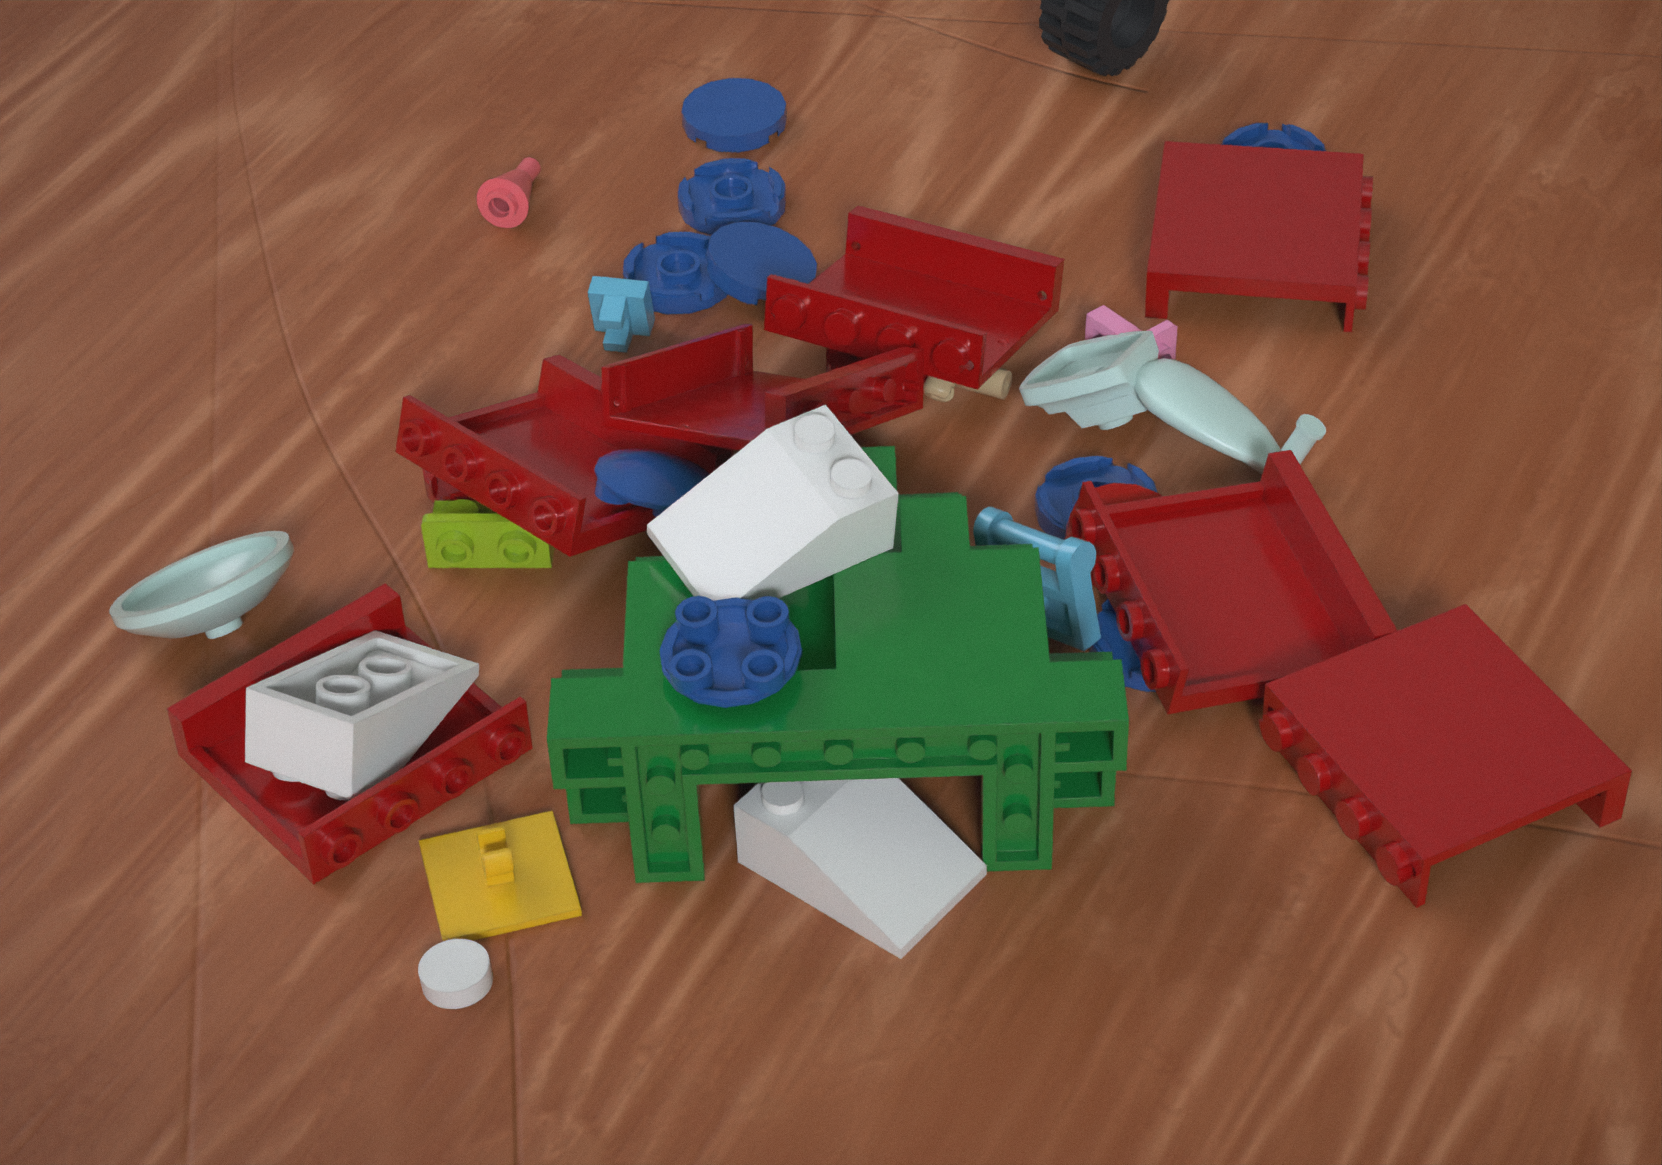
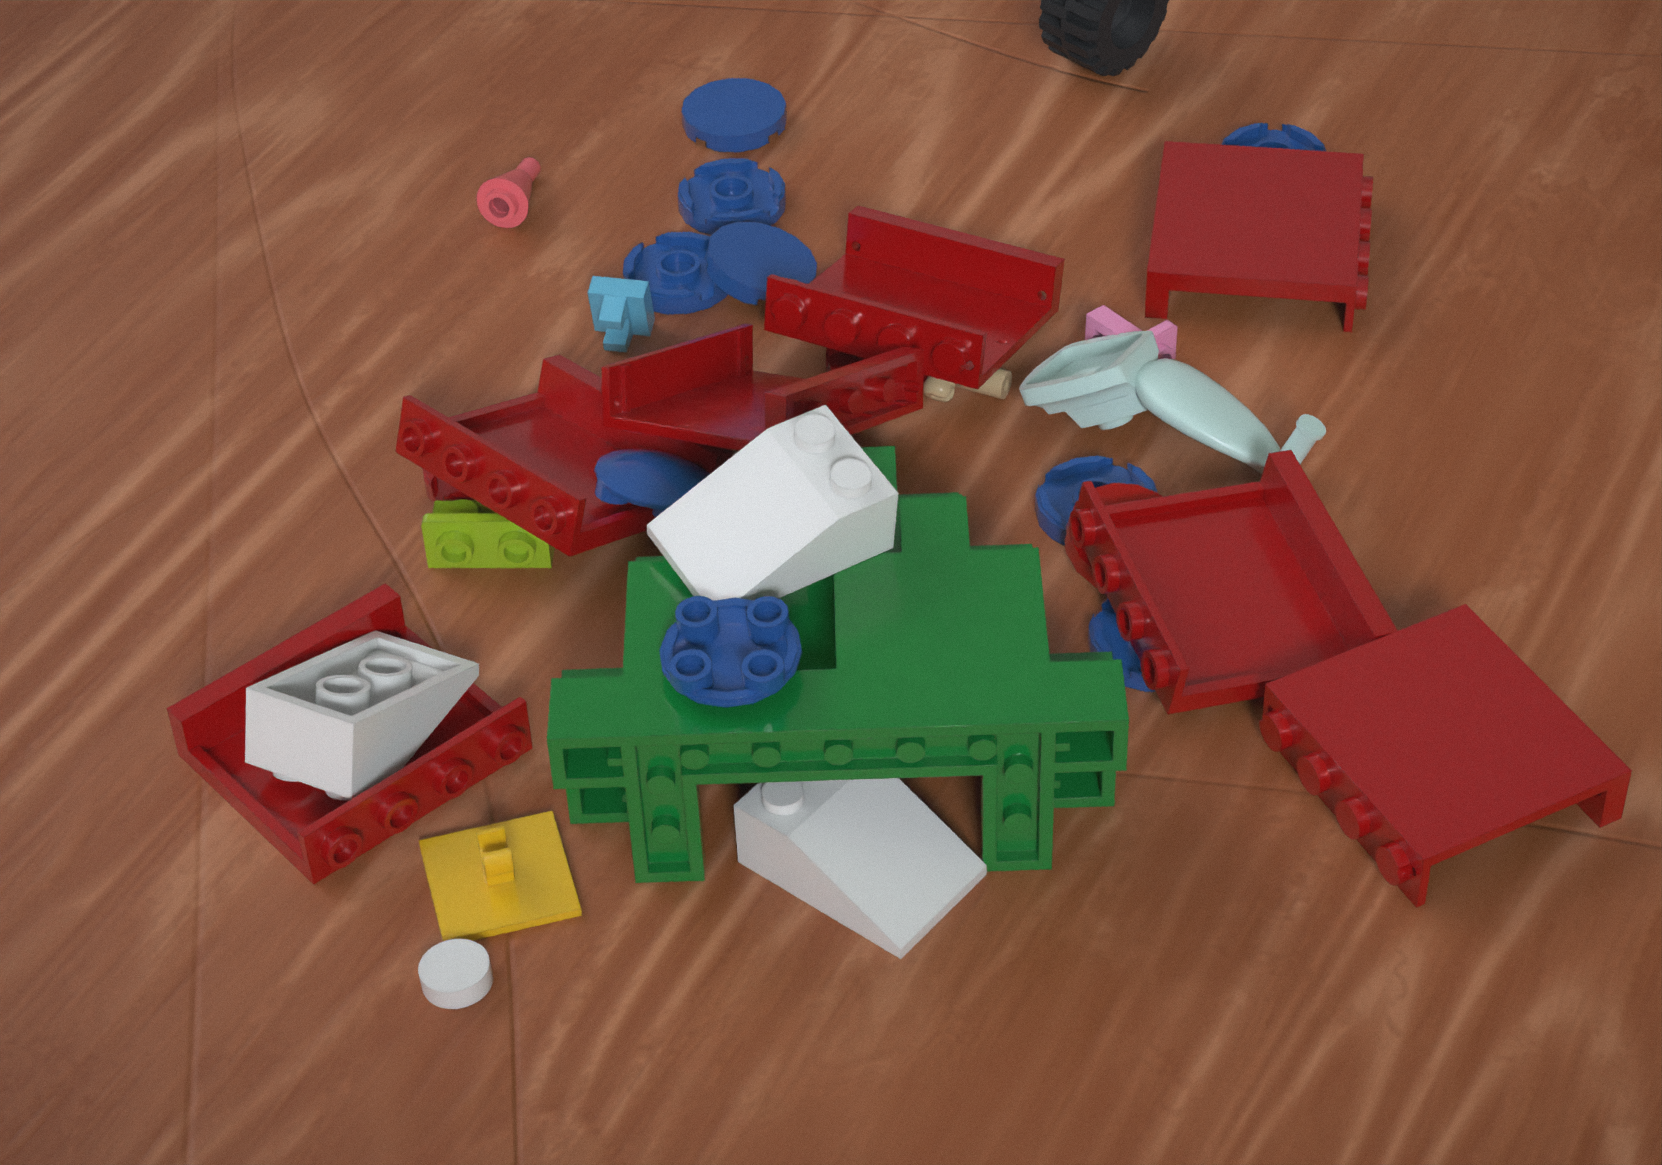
light aqua dish [109,531,294,639] -> none
medium azure plate [973,507,1101,651] -> none

